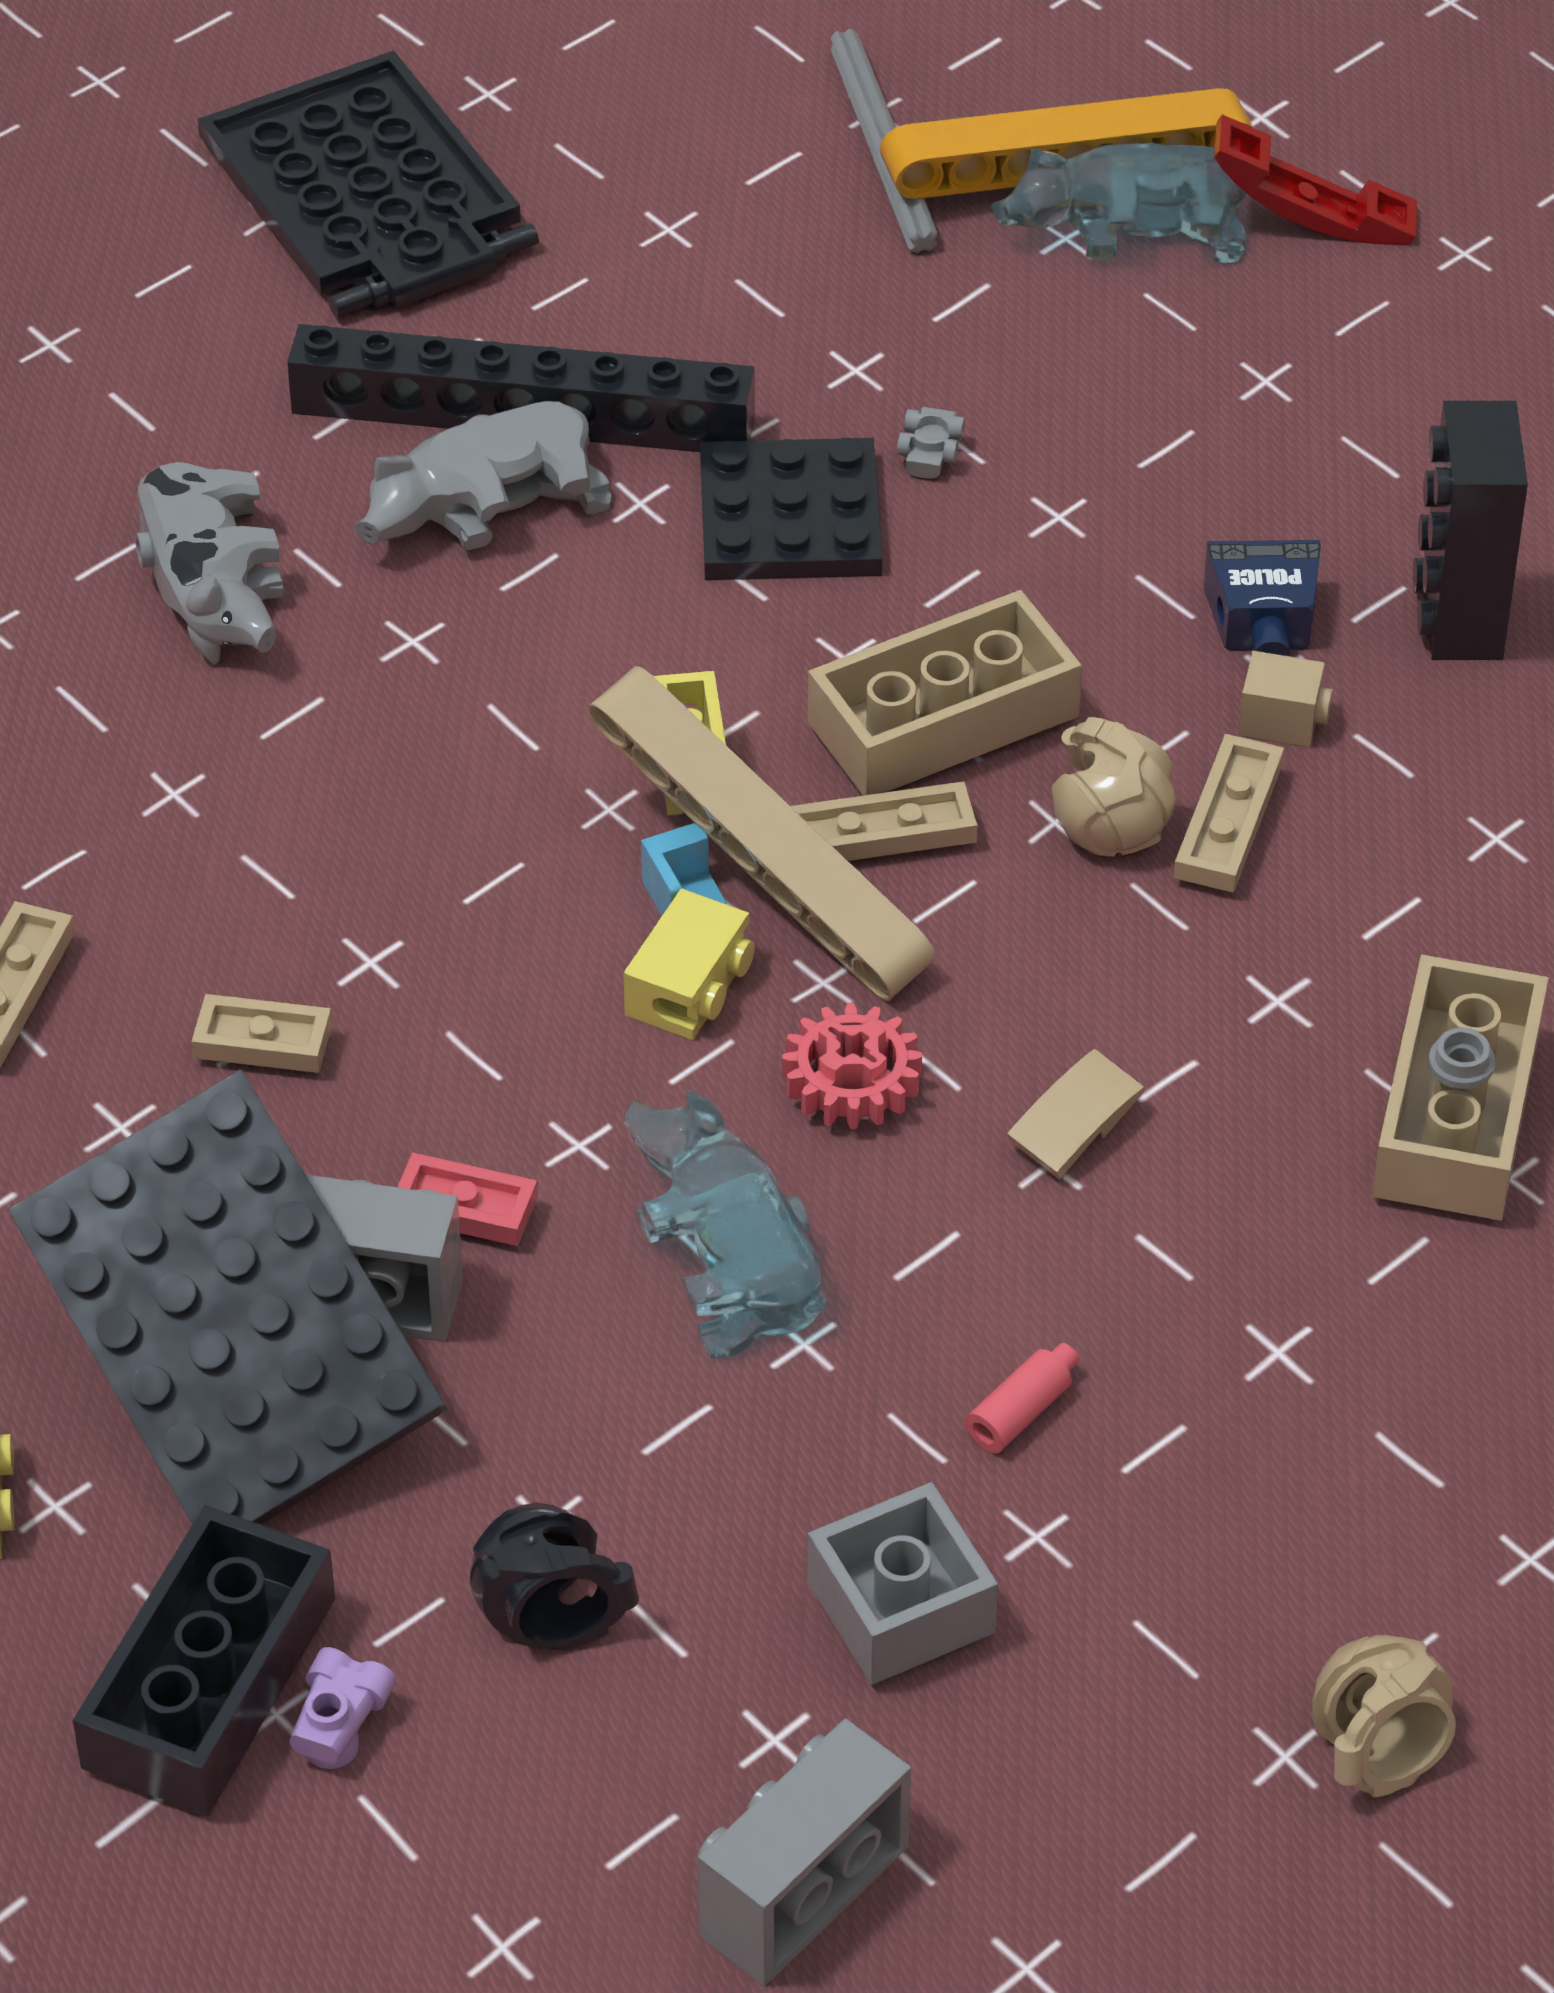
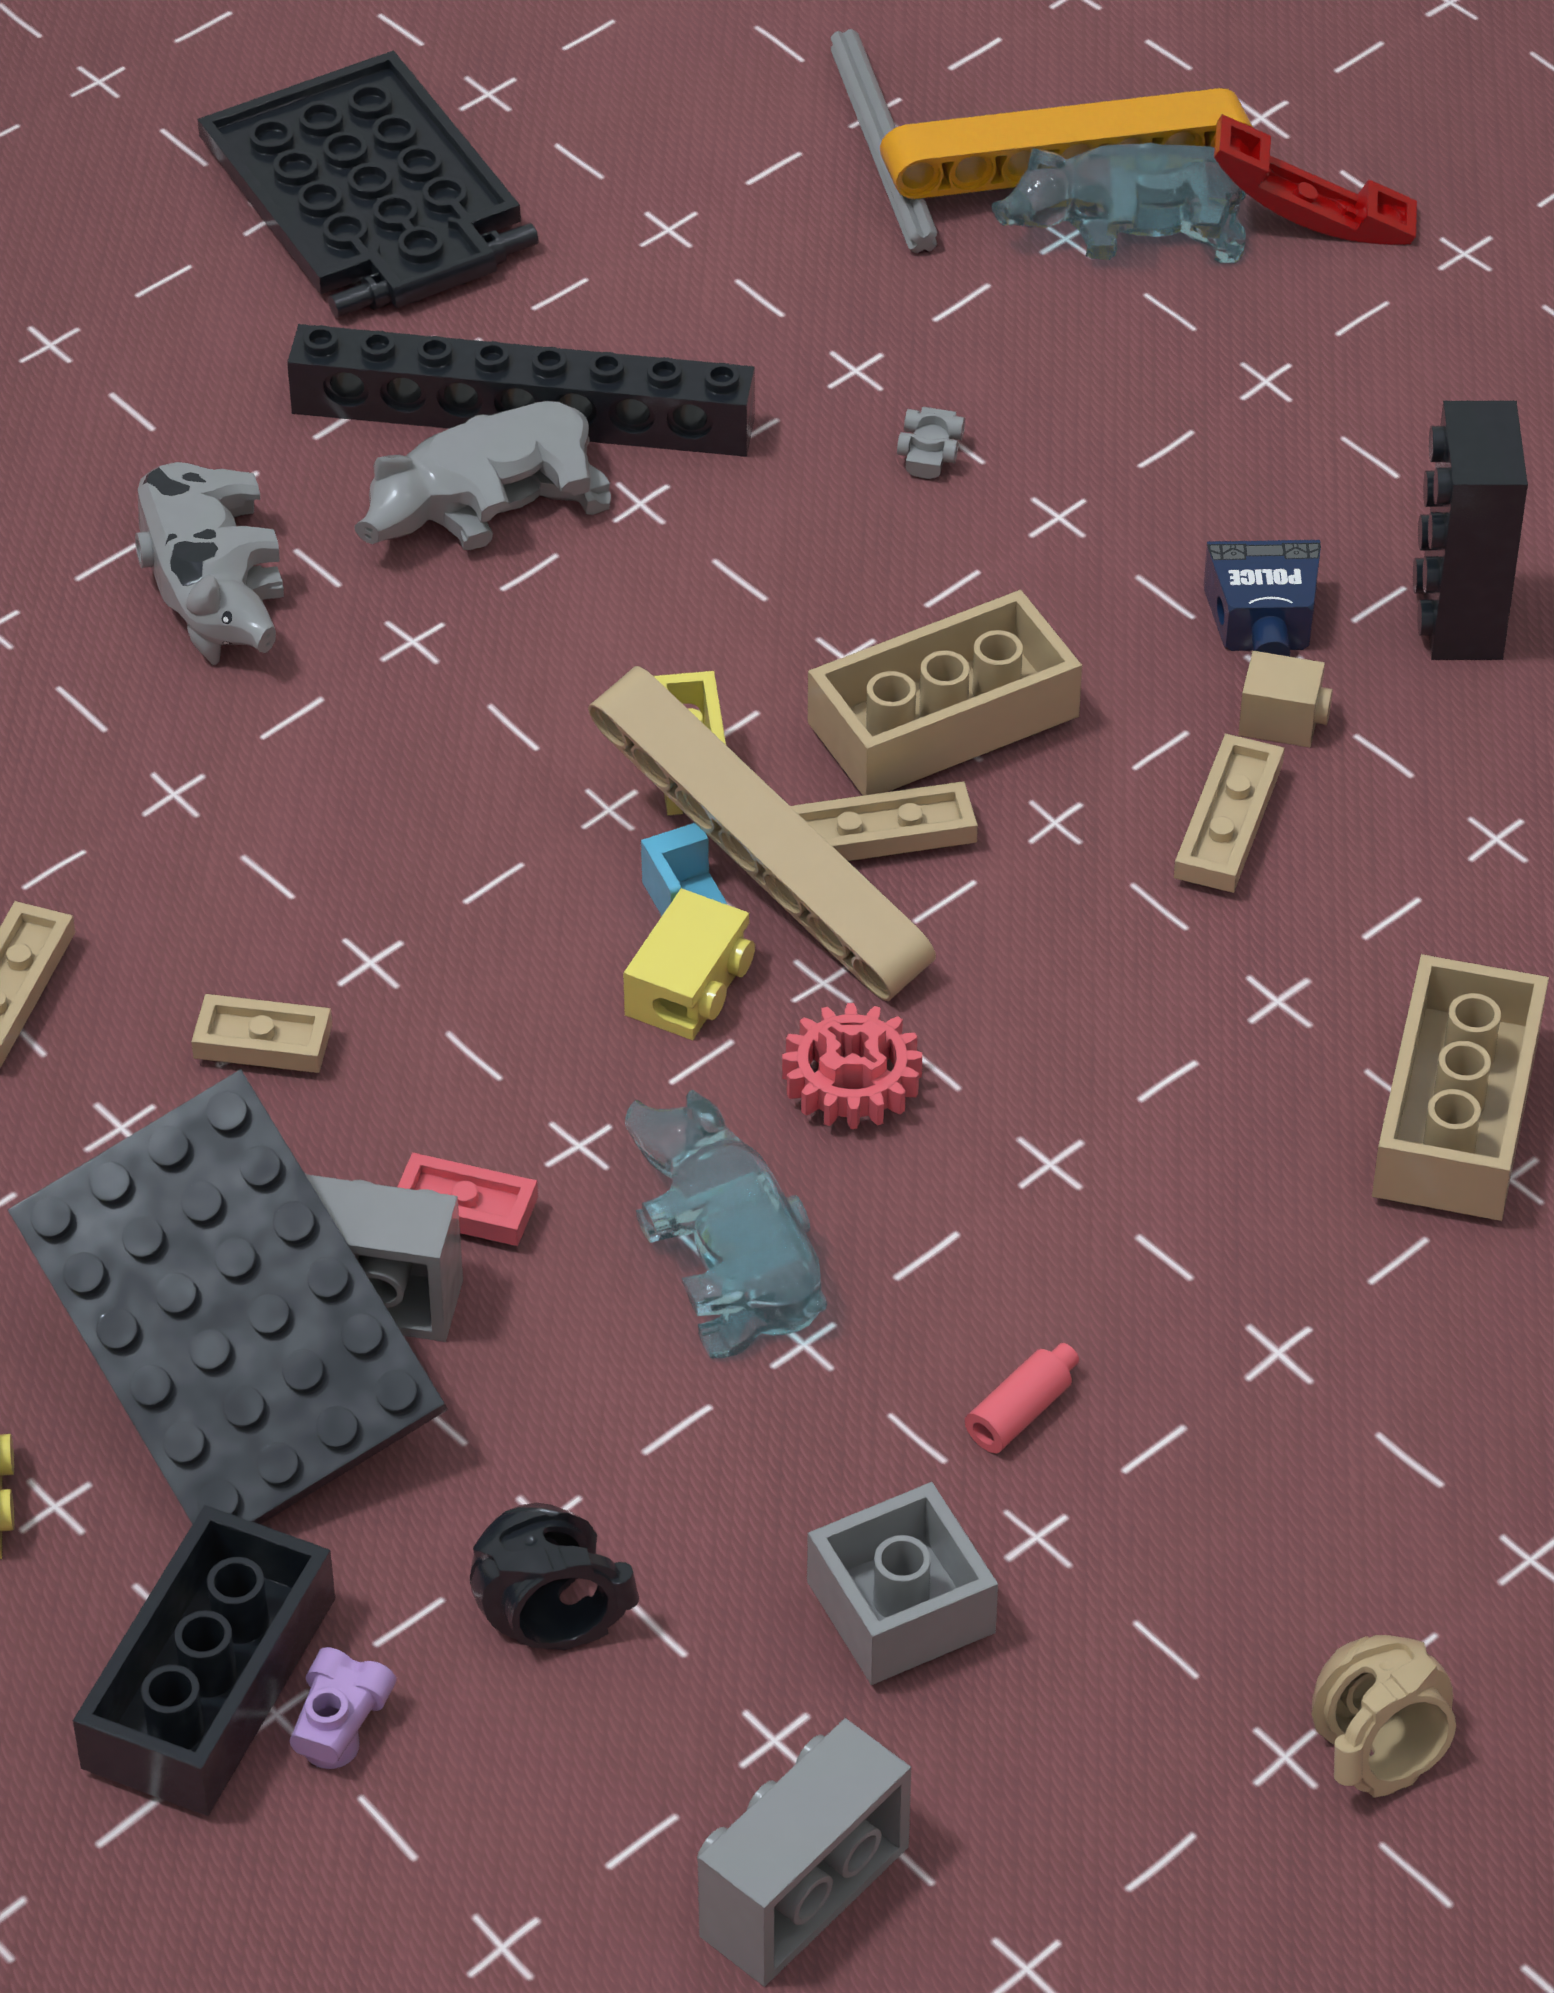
black plate [700,438,882,580] -> none
tan slope [1007,1048,1145,1180] -> none
tan helmet [1052,717,1176,857] -> none
light grey plate [1428,1027,1495,1090] -> none

